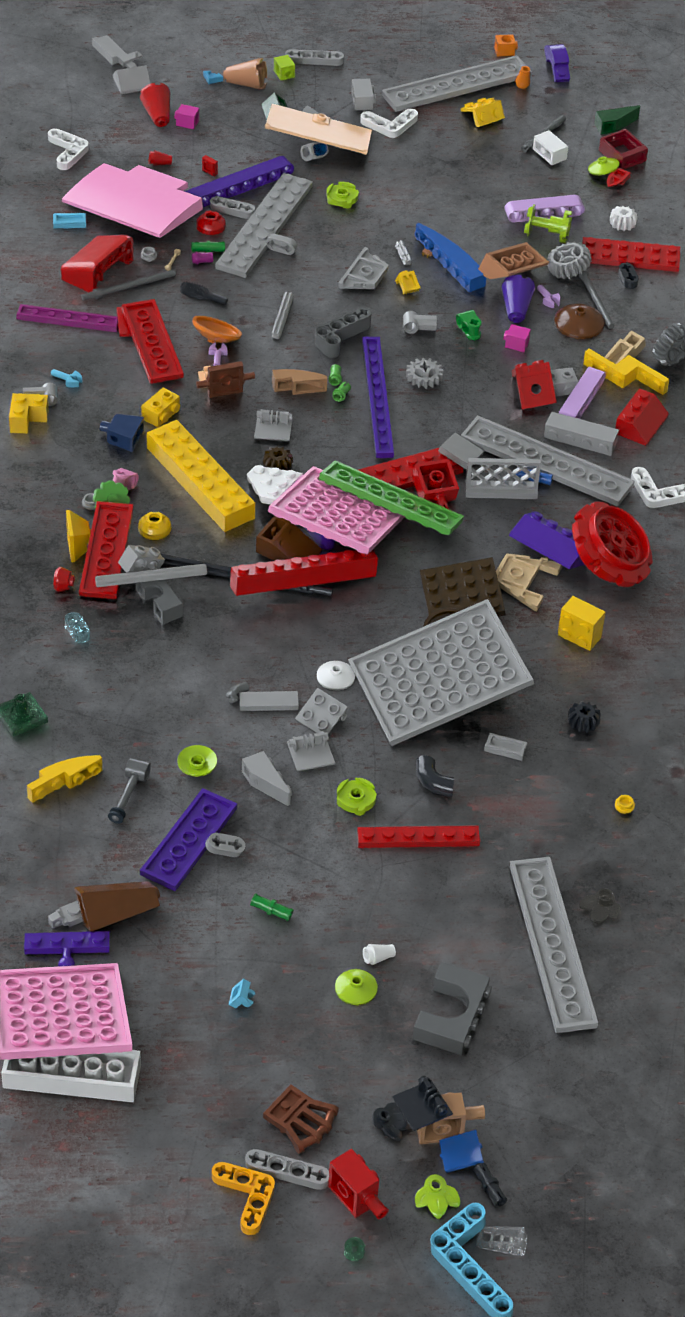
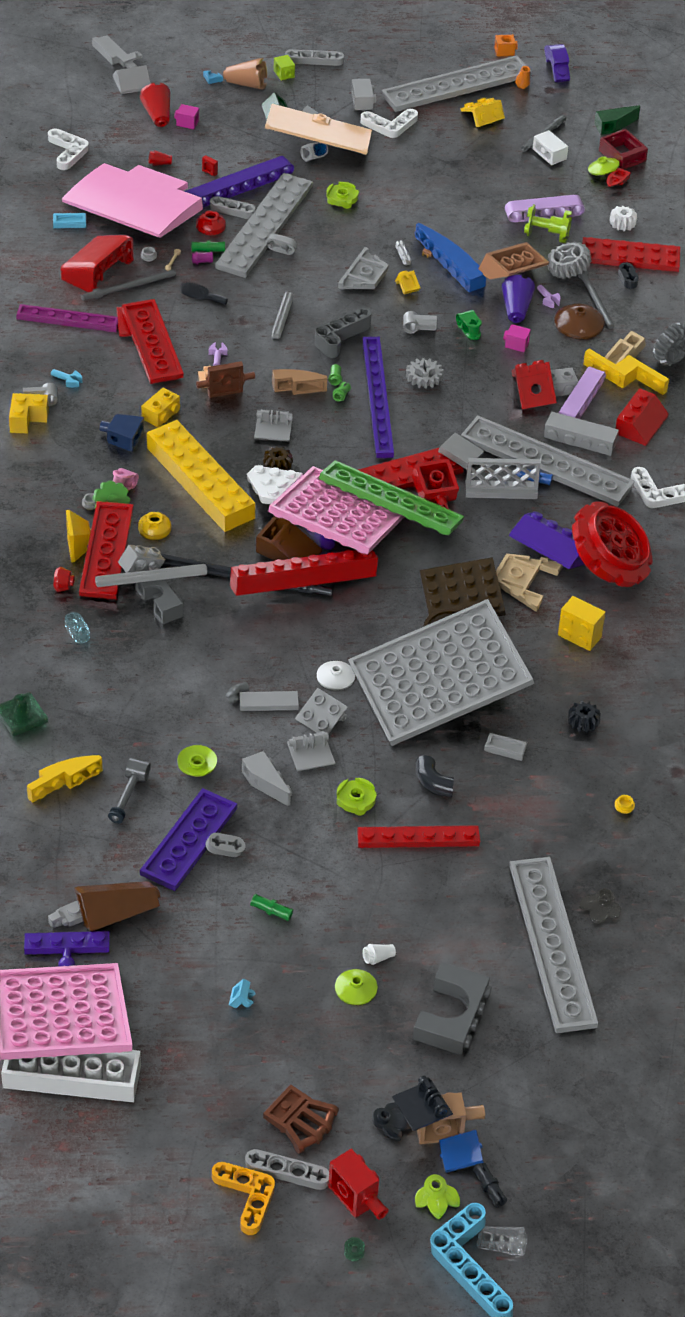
orange dish [192,316,242,344] -> none

